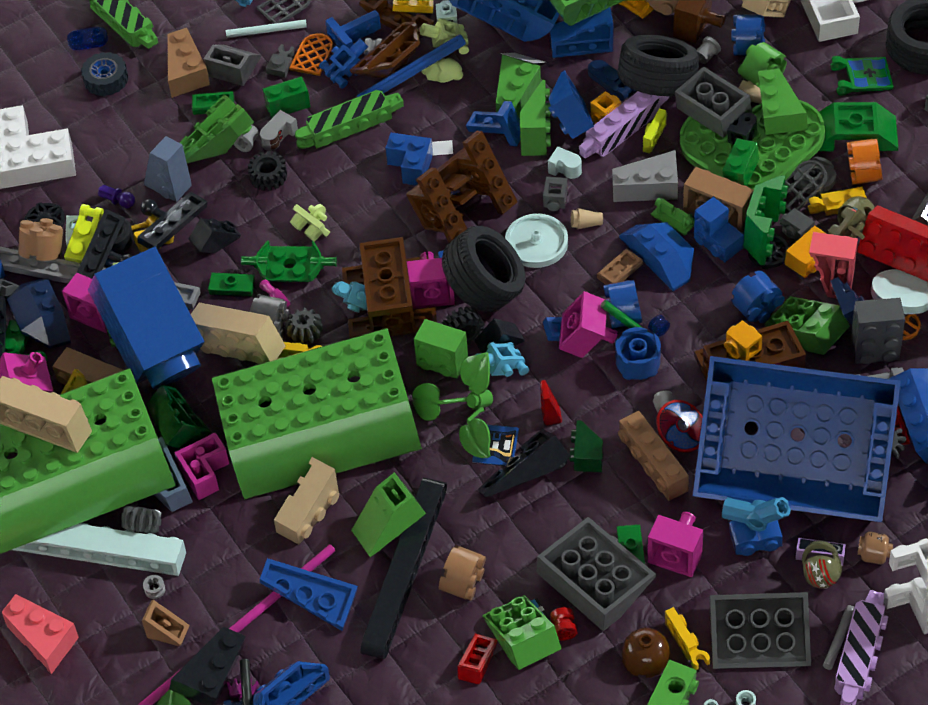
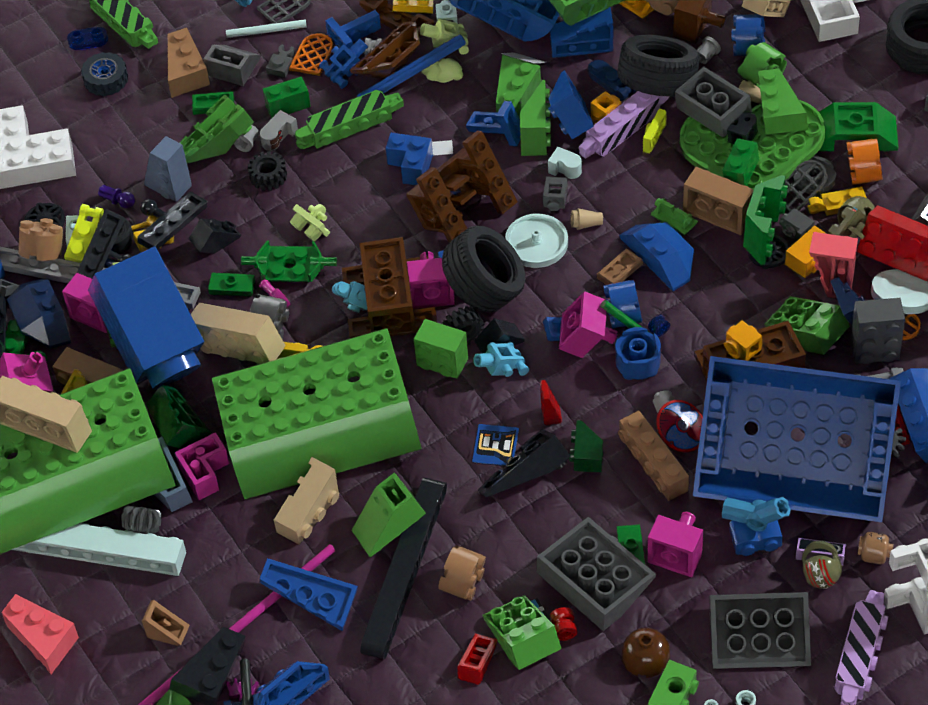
light grey bush [143,575,165,599] -> none
dark grey gear [285,307,323,344] -> none
bright green plant [412,352,493,458] -> none
light grey wedge [612,150,678,202] -> none
yellow plate [665,607,710,670] -> none
blue brick [694,197,744,263] -> none
blue brick [731,271,785,323] -> none
light grey bar [823,605,855,670] -> none
green flag [830,56,894,96] -> none

